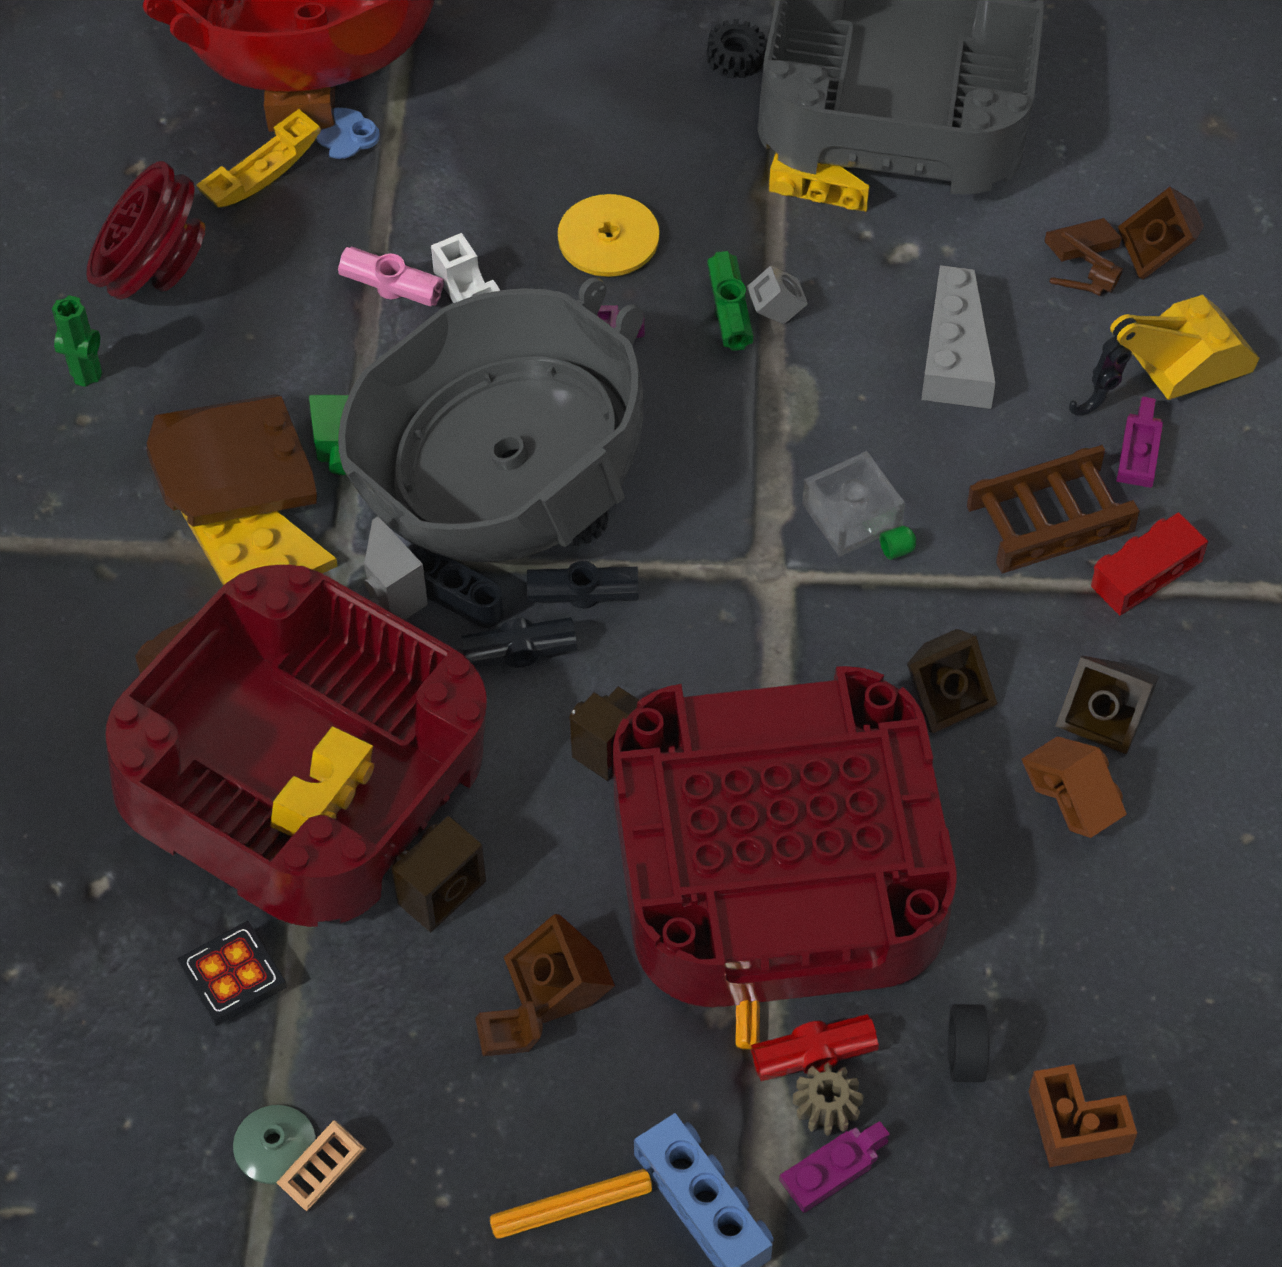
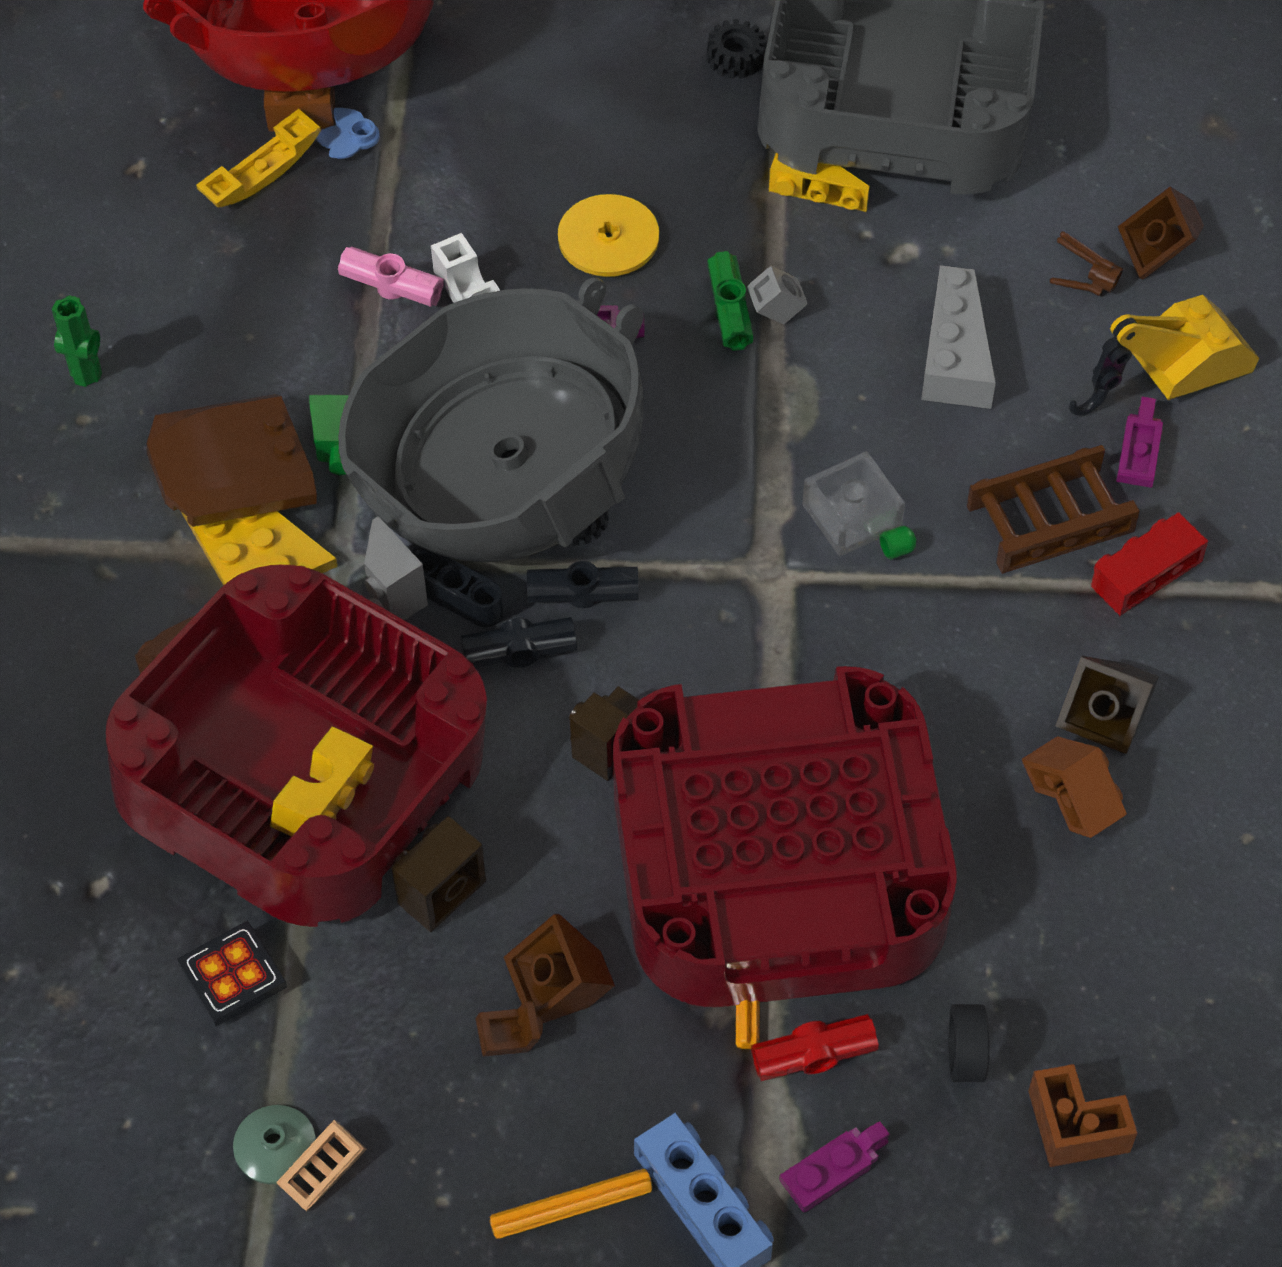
dark red wheel [86,161,206,300] -> none
dark tan gear [793,1062,863,1136] -> none
dark brown slope [907,629,998,734] -> none
reddish brown tile [1044,218,1122,261] -> none

